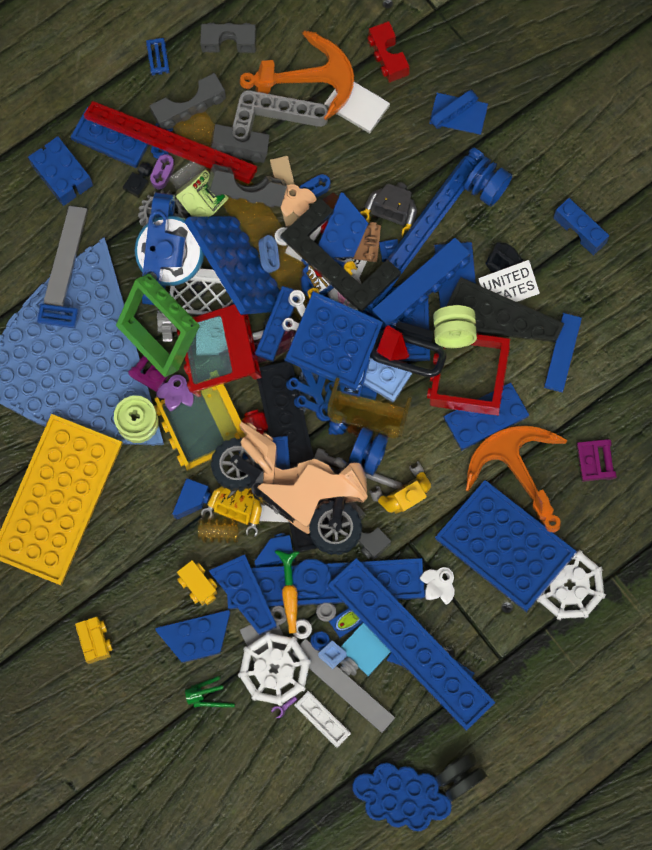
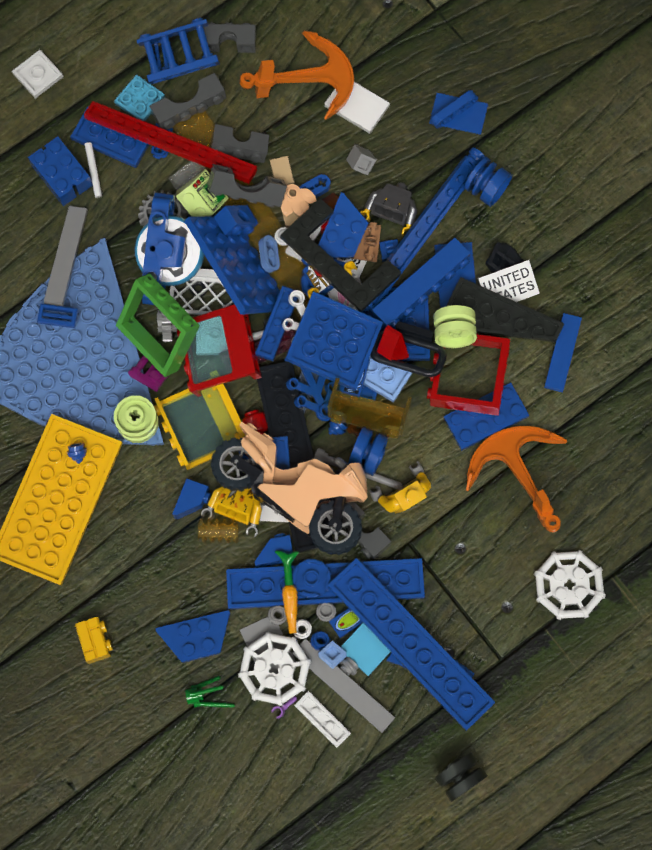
black plate [123,162,153,198] -> none
medium lavender beam [150,154,175,189] -> none
medium lavender plate [156,375,194,412] -> none
yellow brick [177,560,218,606] -> none
blue wing [209,555,277,635] -> none
light grey beam [233,91,328,142] -> none
blue plate [353,763,452,832] -> none
red arch [367,21,410,83] -> none
white plate [420,567,455,604] -> none
blue plate [435,480,577,613] -> none
blue arch [554,198,610,256] -> none
magenta plate [577,439,617,482] -> none
none -> white plate [12,50,63,99]
none -> blue plate [67,443,87,464]
none -> white bar [84,142,102,198]
none -> medium azure tile [114,75,165,122]
none -> blue fence [136,18,220,85]
none -> blue brick [214,205,259,236]
none -> light grey panel [346,144,376,175]

